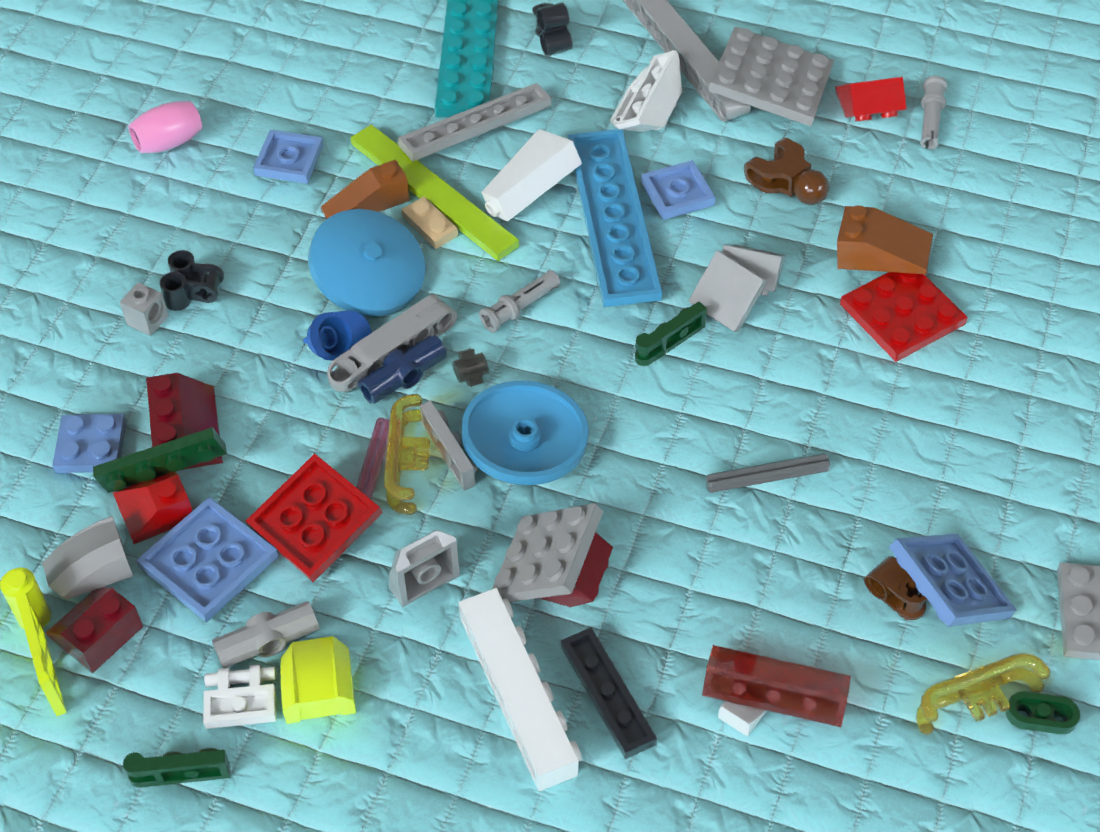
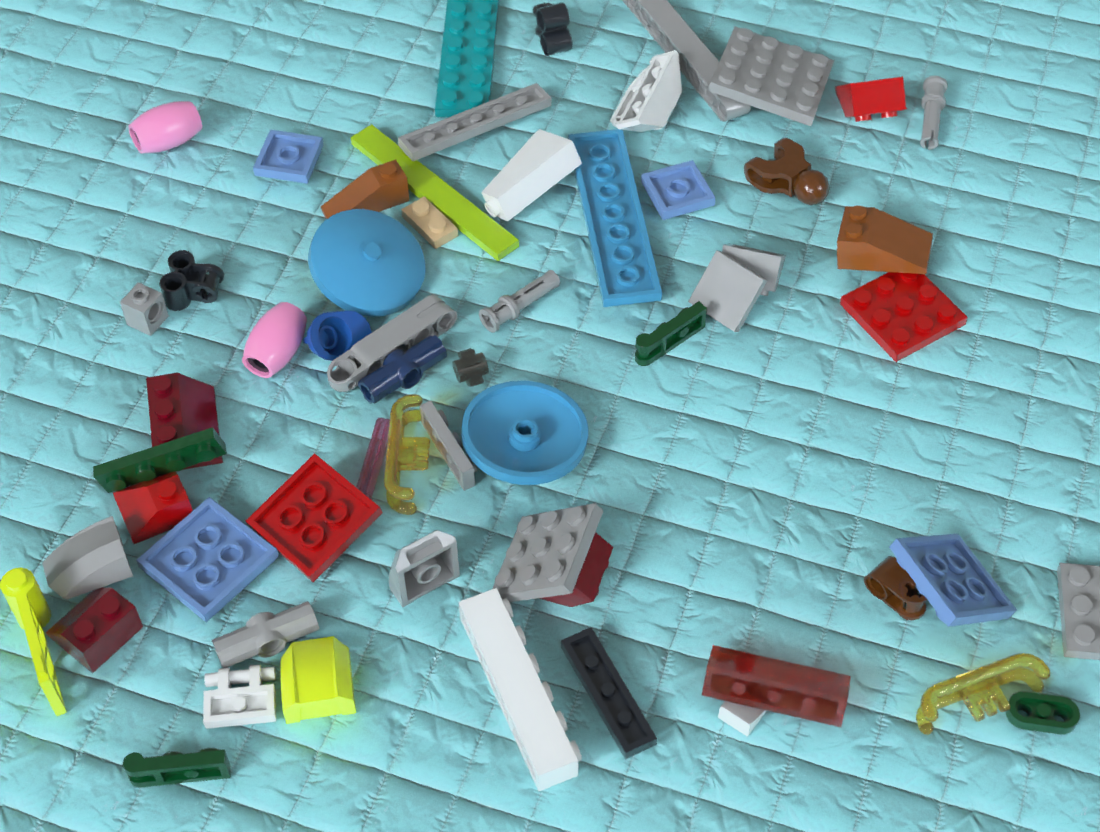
medium blue plate [52,414,126,473] -> none
dark grey axle [706,453,830,493] -> none
none -> bright pink piece [242,302,307,378]

